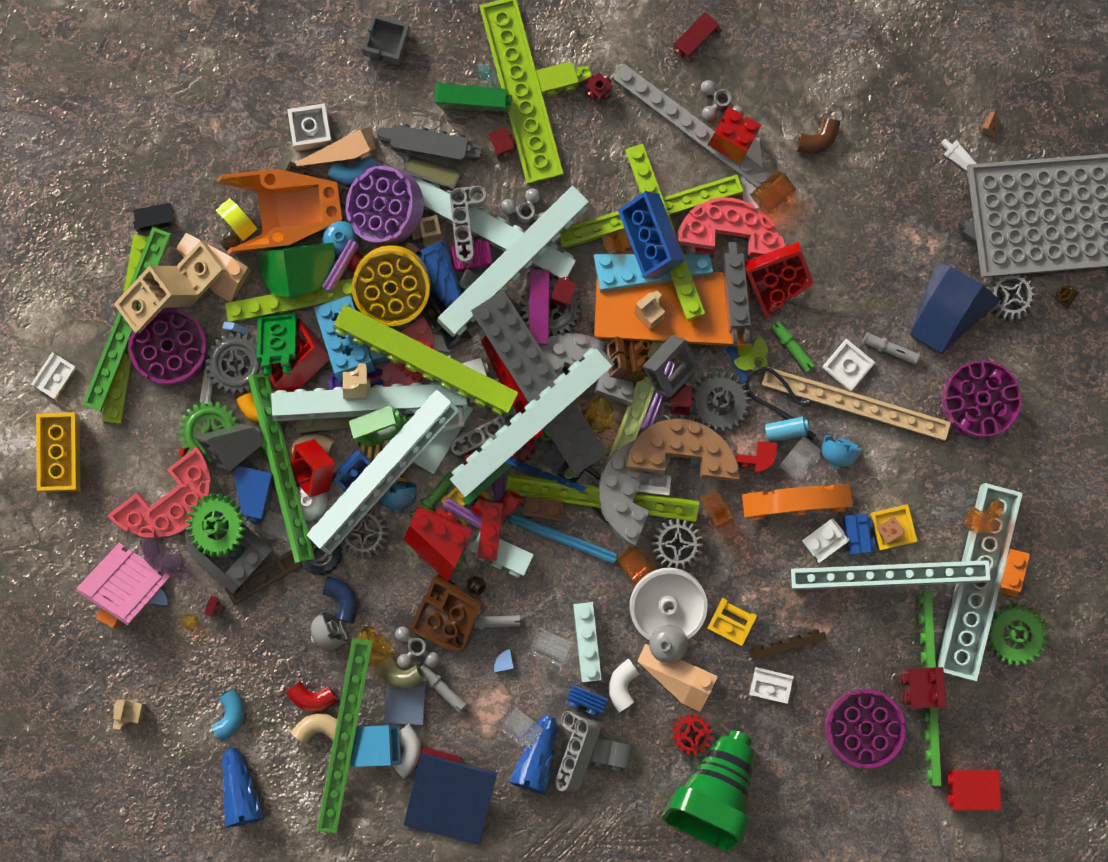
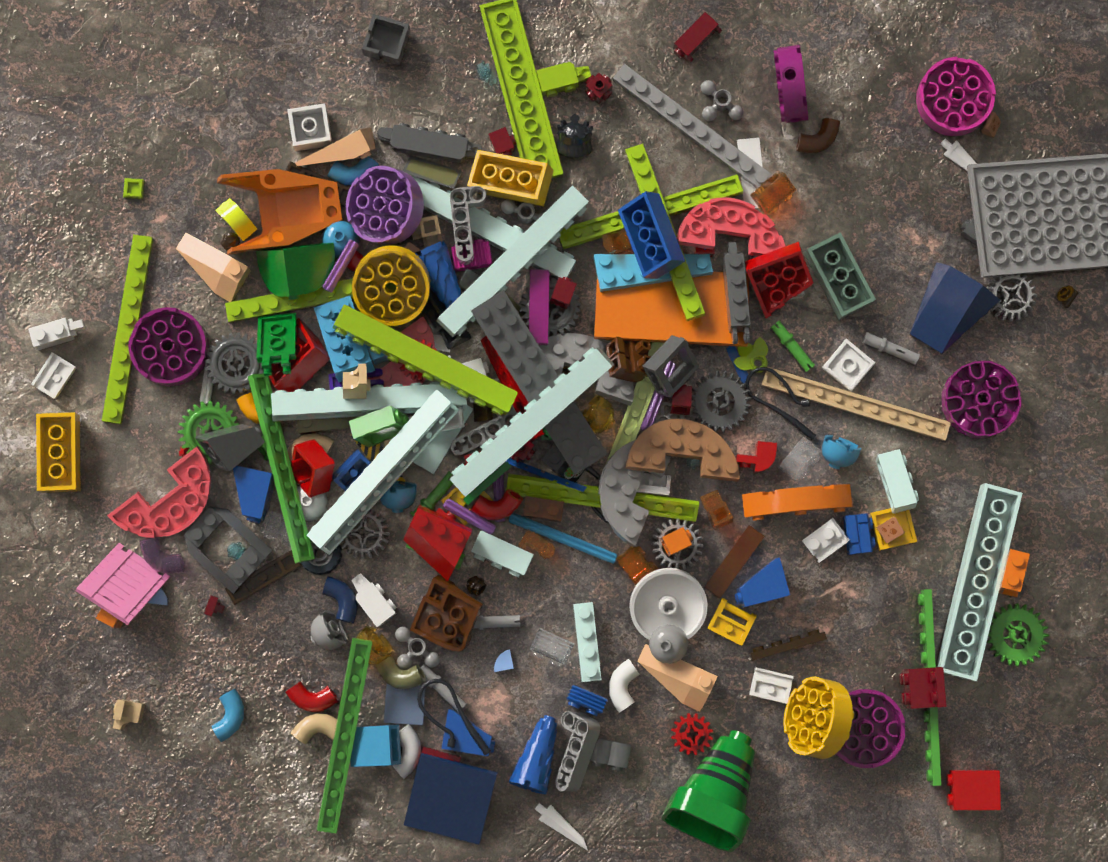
bright green plate [82,227,172,412] -> none
tan bracket [114,241,226,333] -> none
black panel [133,203,175,232] -> none
clear yellow hinge [181,614,198,631] -> none
bright green gear [185,493,246,557] -> none
light blue tile [222,322,250,335] -> none
blue cone [222,748,265,828] -> none
green slope [434,83,513,112] -> none
red plate [477,500,504,561] -> none
clear brick [499,705,544,748] -> none
tan brick [634,290,665,330] -> none
red piece [708,107,761,163] -> none
medium azure brick [765,417,810,442] -> none
light aqua brick [791,561,990,590] -> none
clear orange brick [960,499,1004,534] -> none
none -> white hinge [28,318,86,350]
none -> lime tile [123,178,145,199]
none -> white hinge [351,573,397,628]
none -> black piece [417,679,491,755]
none -> blue slope [442,709,495,756]
none -> yellow brick [467,150,554,206]
none -> dark brown plate [473,403,493,422]
none -> clear orange leg [518,529,555,559]
none -> white bar [535,803,588,851]
none -> black hair [556,114,593,158]
none -> orange brick [660,527,693,557]
none -> reddish brown tile [704,525,765,599]
none -> blue slope [734,557,790,608]
none -> magenta brick [773,45,809,124]
none -> yellow brick [784,677,854,759]
none -> sand green brick [804,232,876,320]
none -> light aqua brick [876,449,919,514]
none -> dark pink brick [916,57,996,136]

